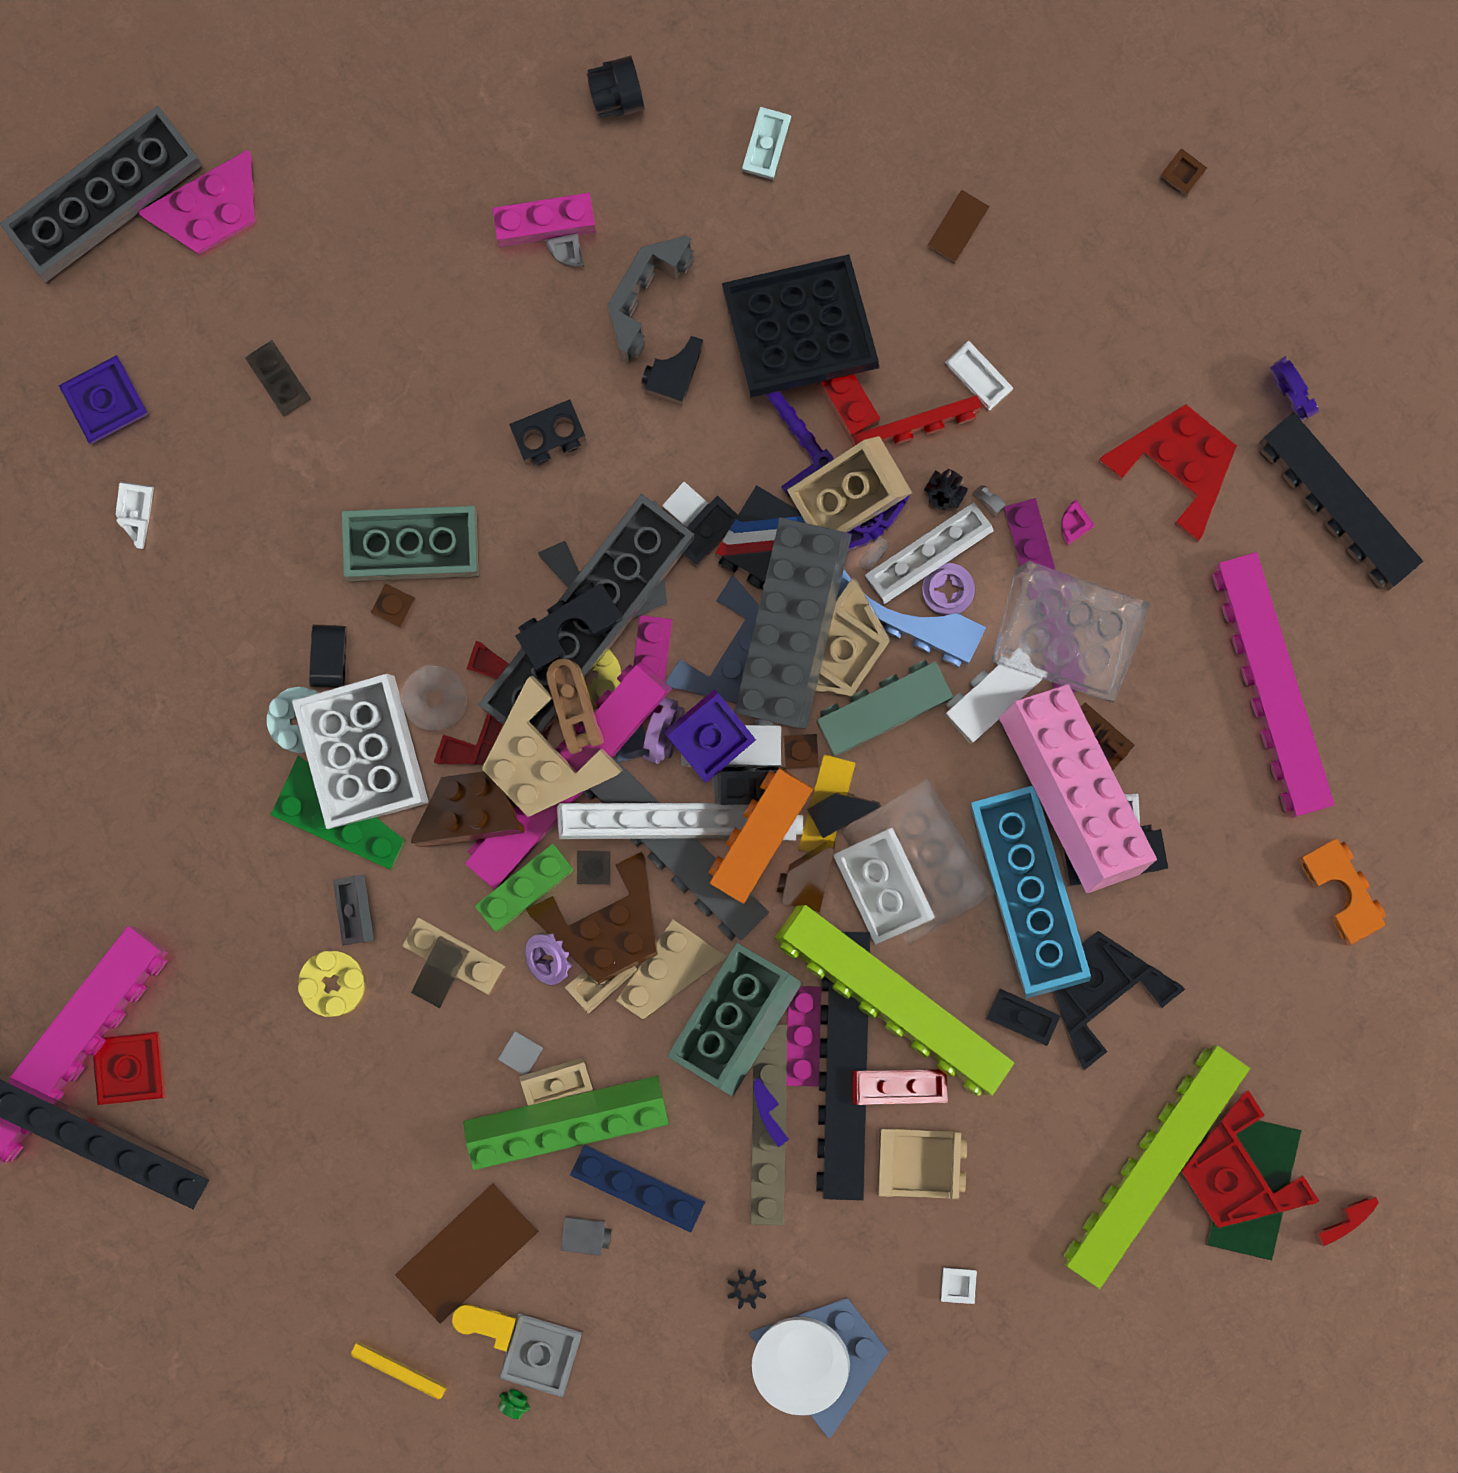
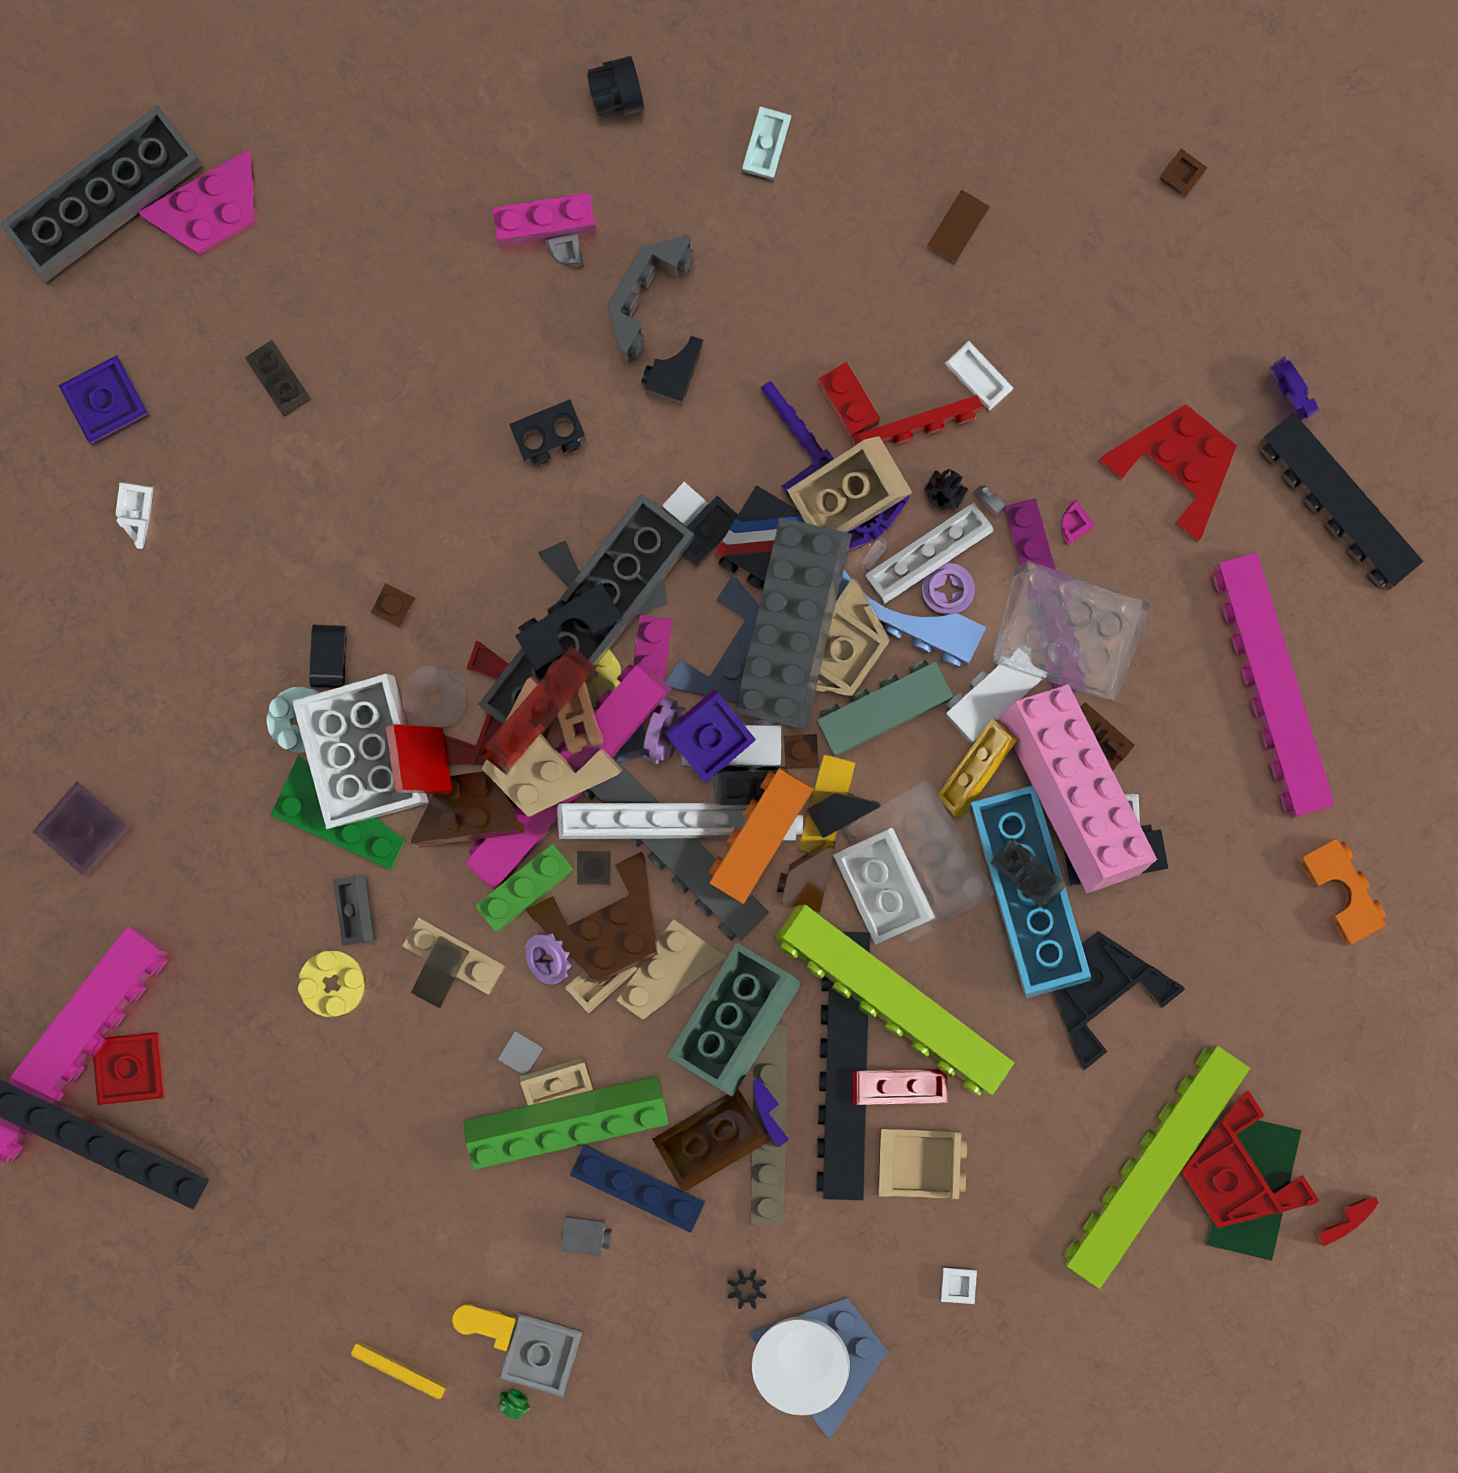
sand green brick [342,506,479,581] -> none
reddish brown tile [395,1183,538,1324] -> none
black plate [722,254,879,398] -> none
dark pink plate [786,986,822,1087] -> none
black plate [986,988,1061,1046] -> none
none -> clear purple brick [32,781,132,877]
none -> red tile [386,724,452,794]
none -> clear red slope [481,646,597,776]
none -> reddish brown plate [652,1089,769,1193]
none -> yellow tile [936,718,1018,818]
none -> clear smoke slope [990,838,1066,911]

